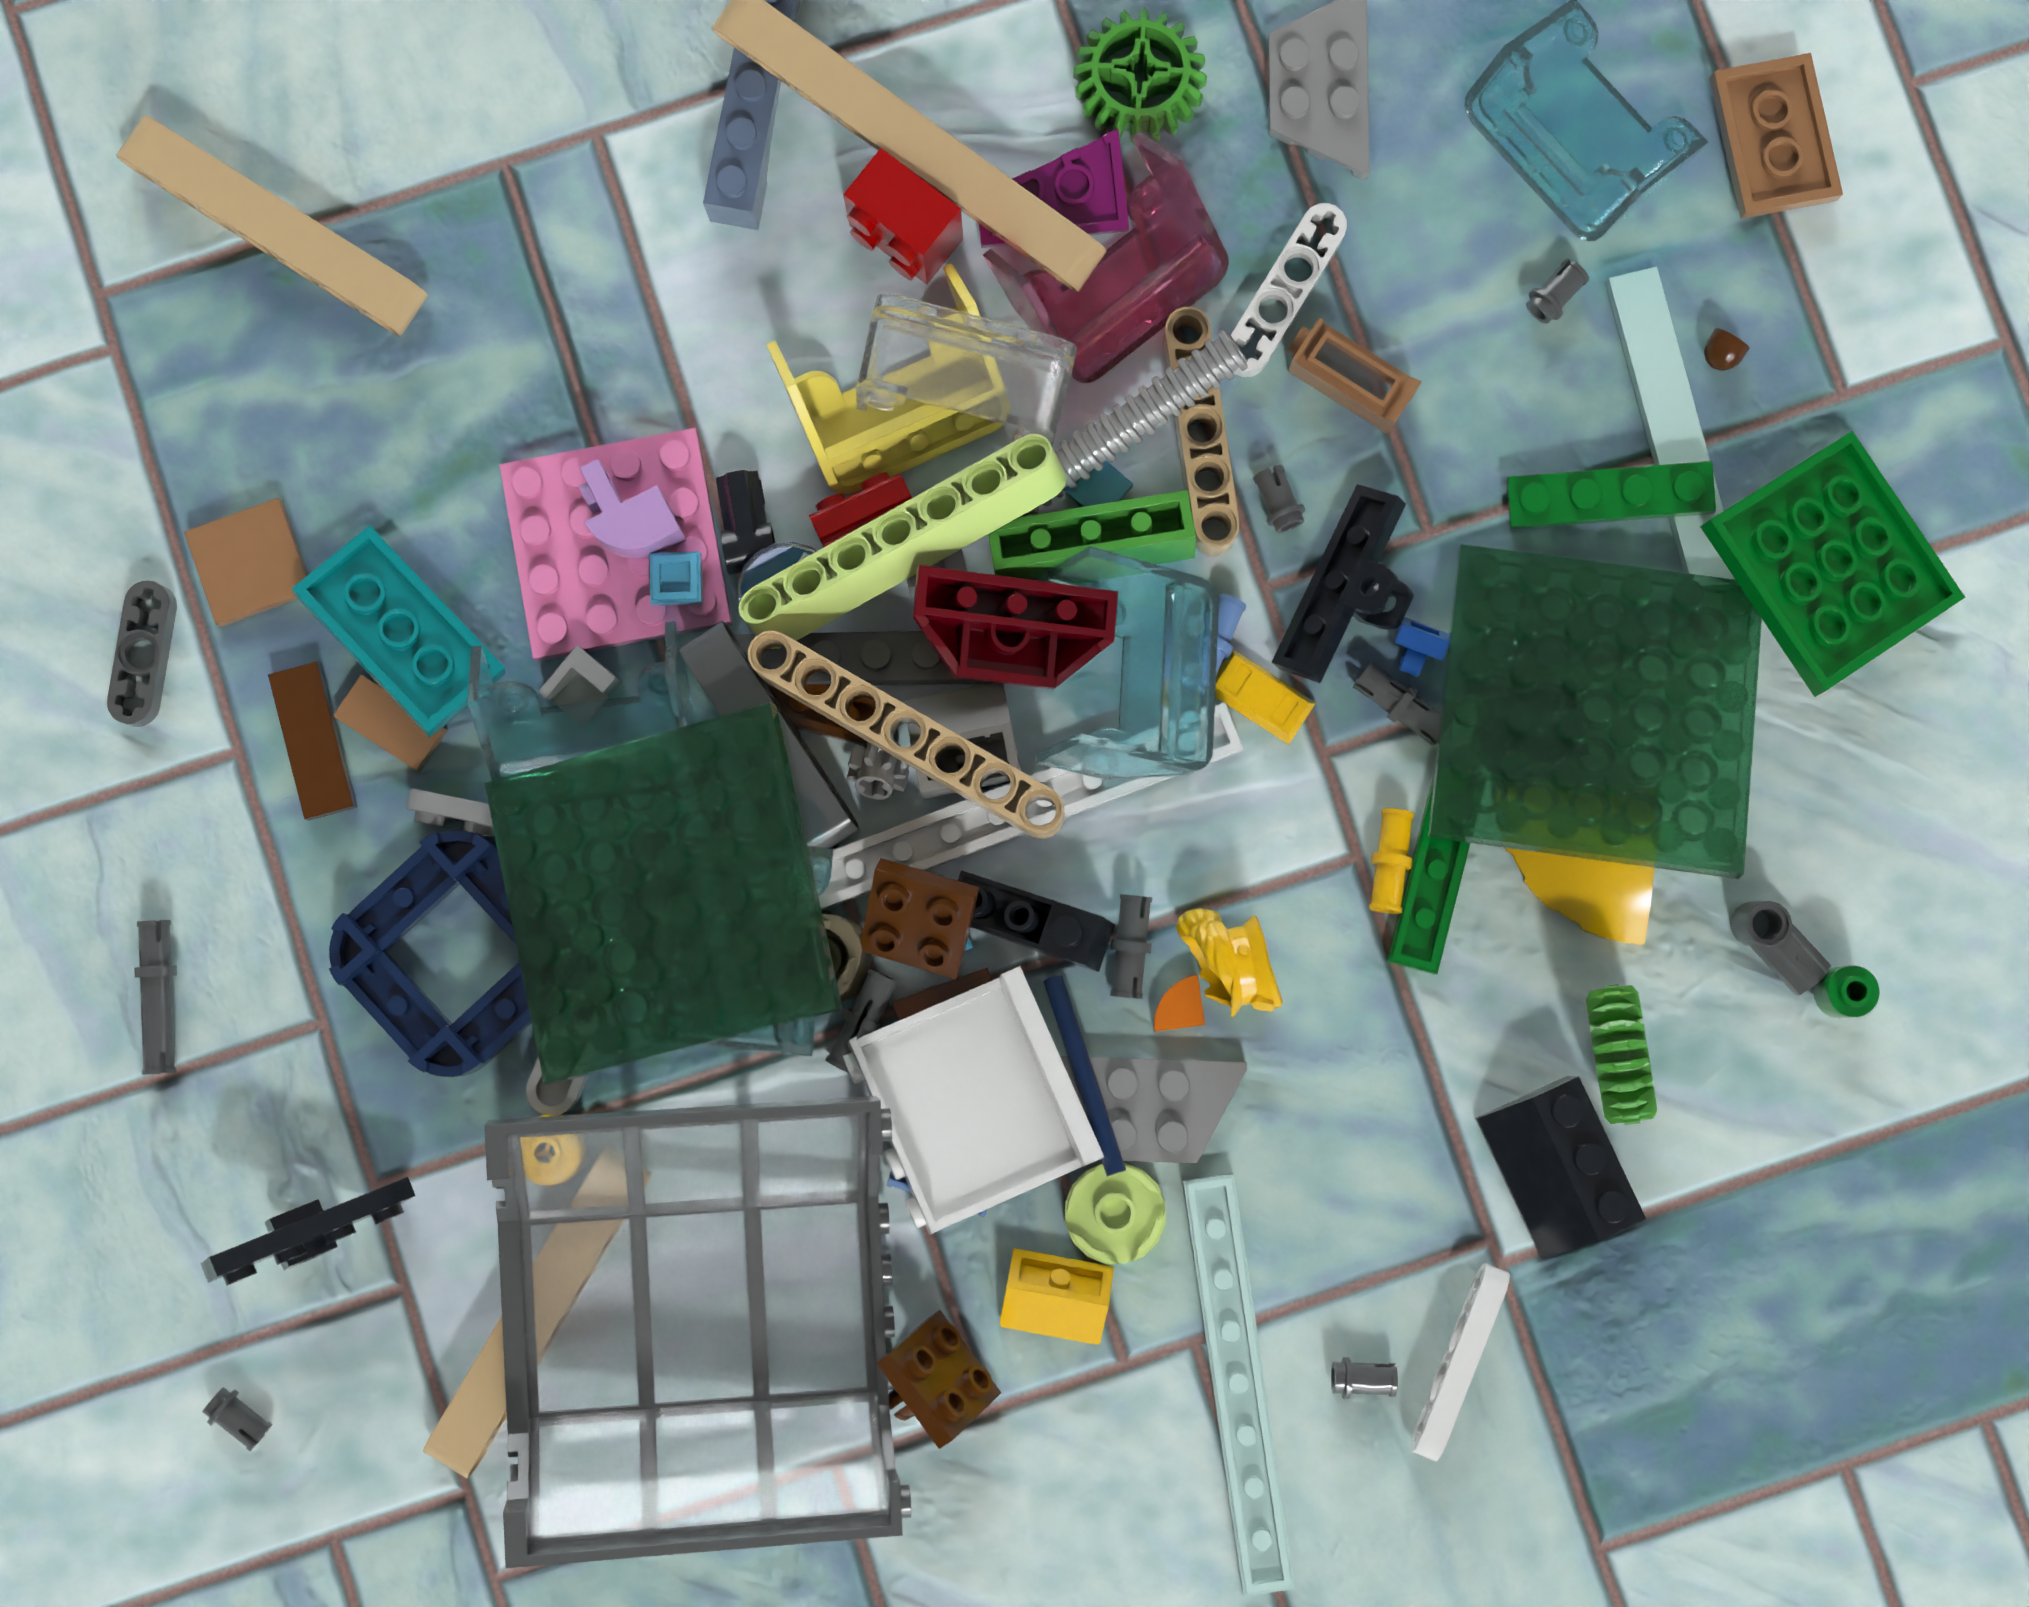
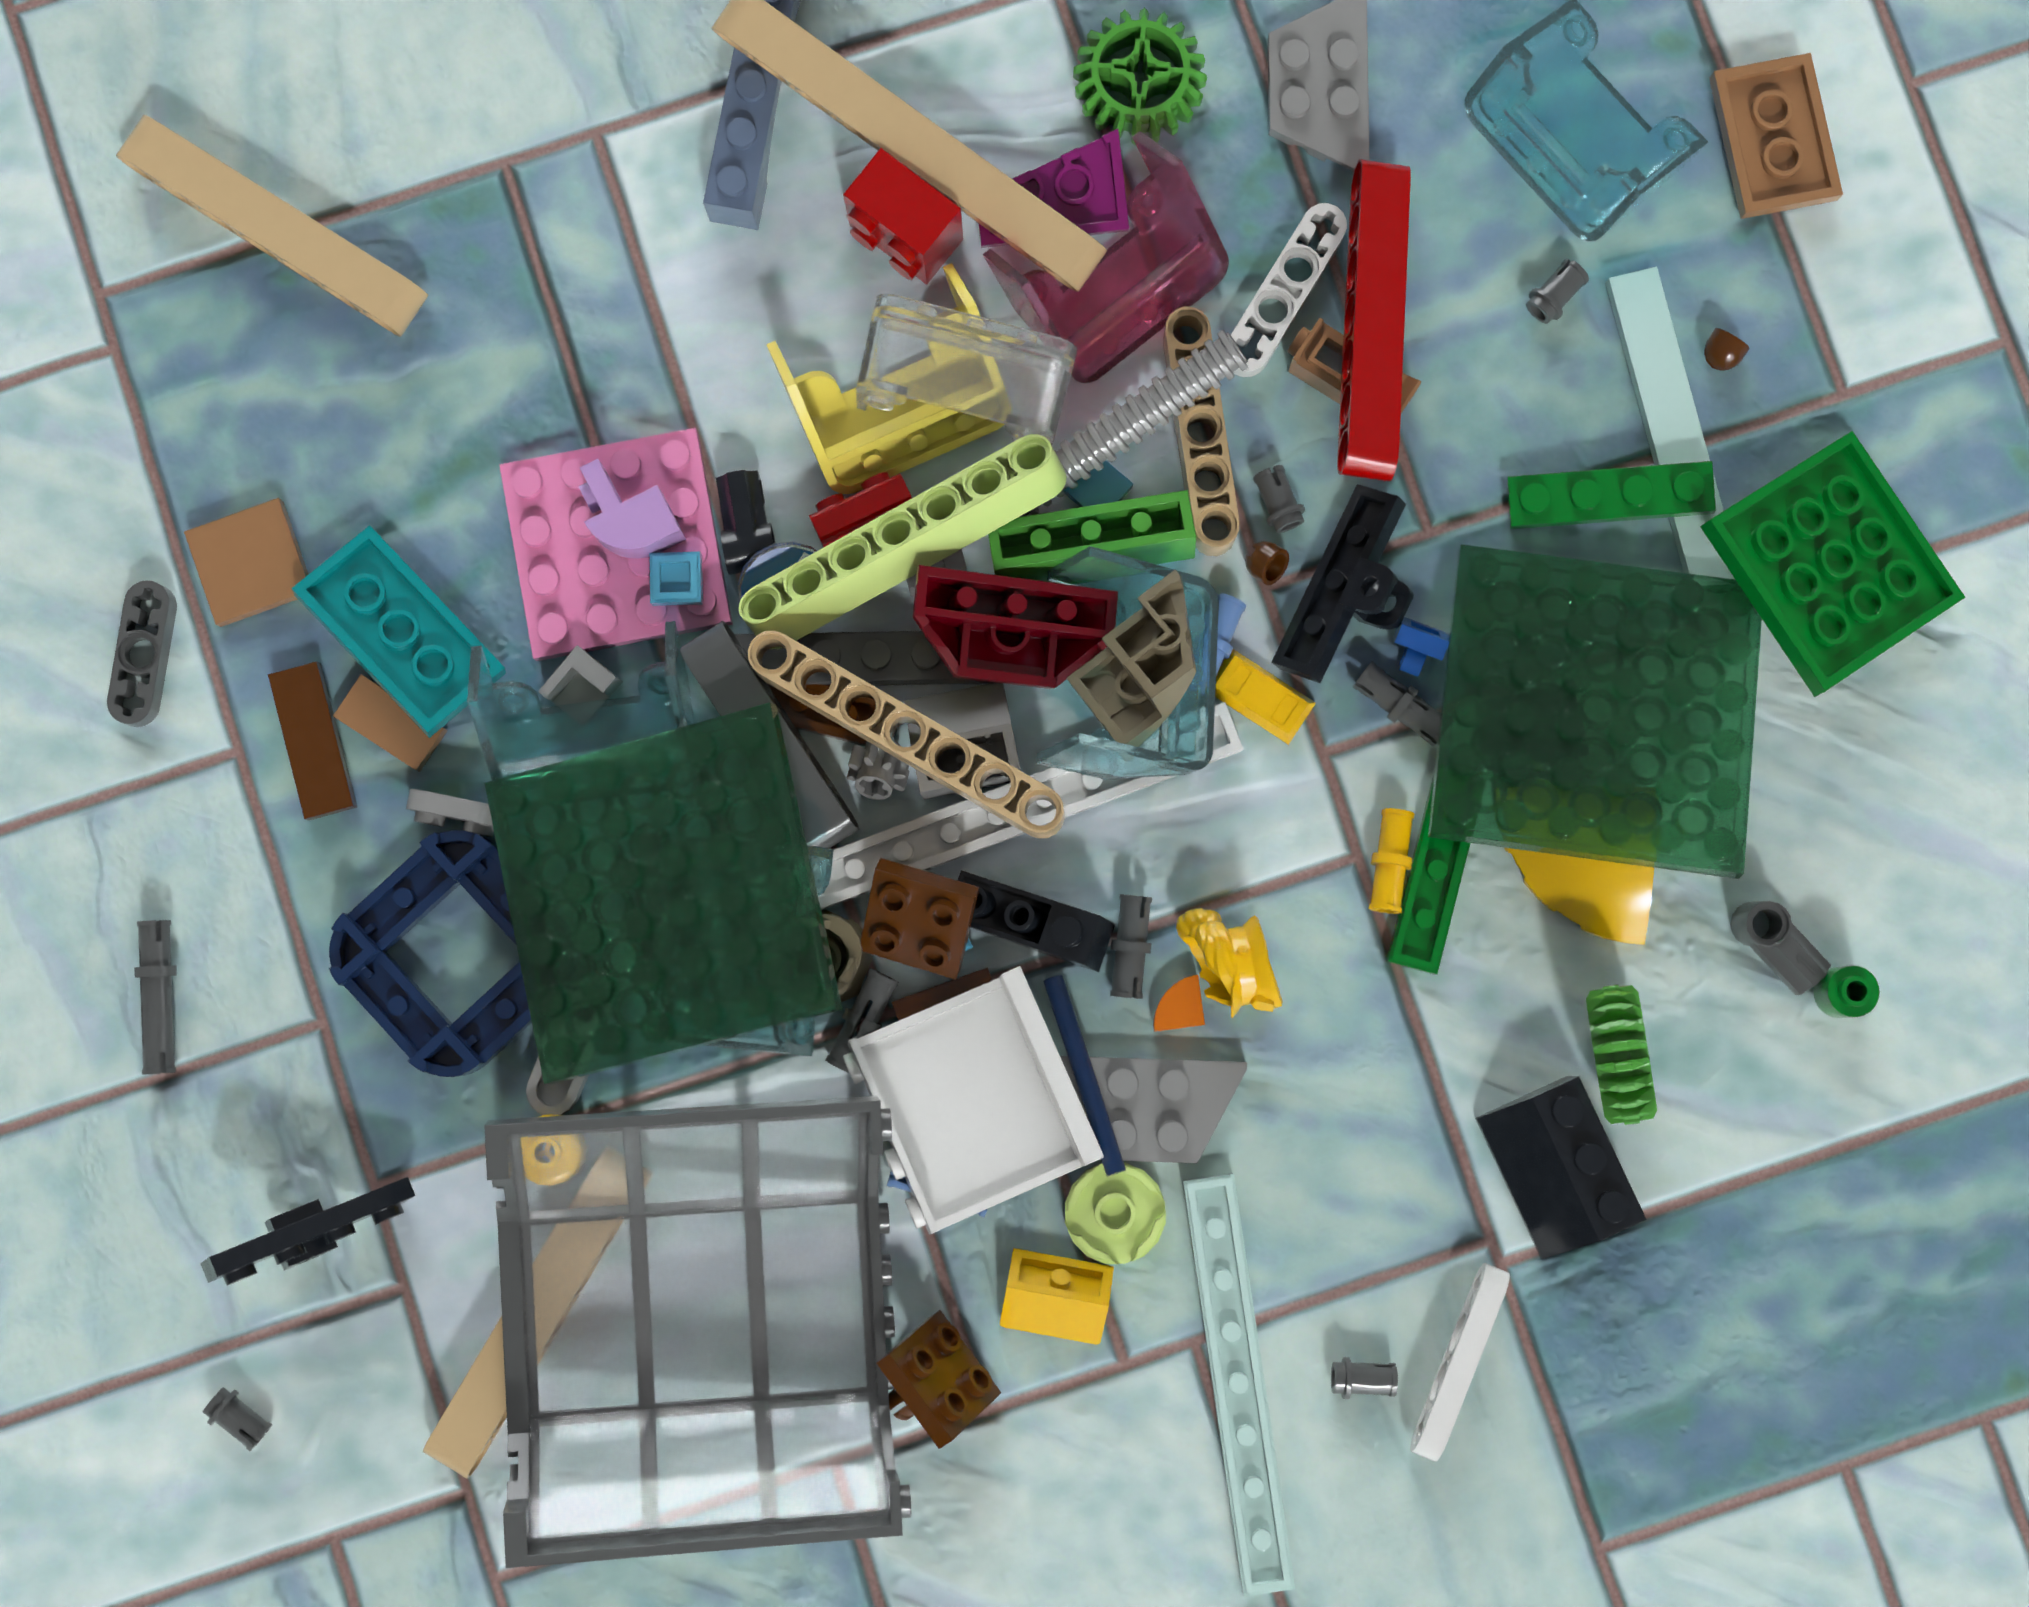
none -> dark tan slope [1067,569,1196,756]
none -> reddish brown hinge [1245,541,1289,585]
none -> red beam [1337,159,1411,481]

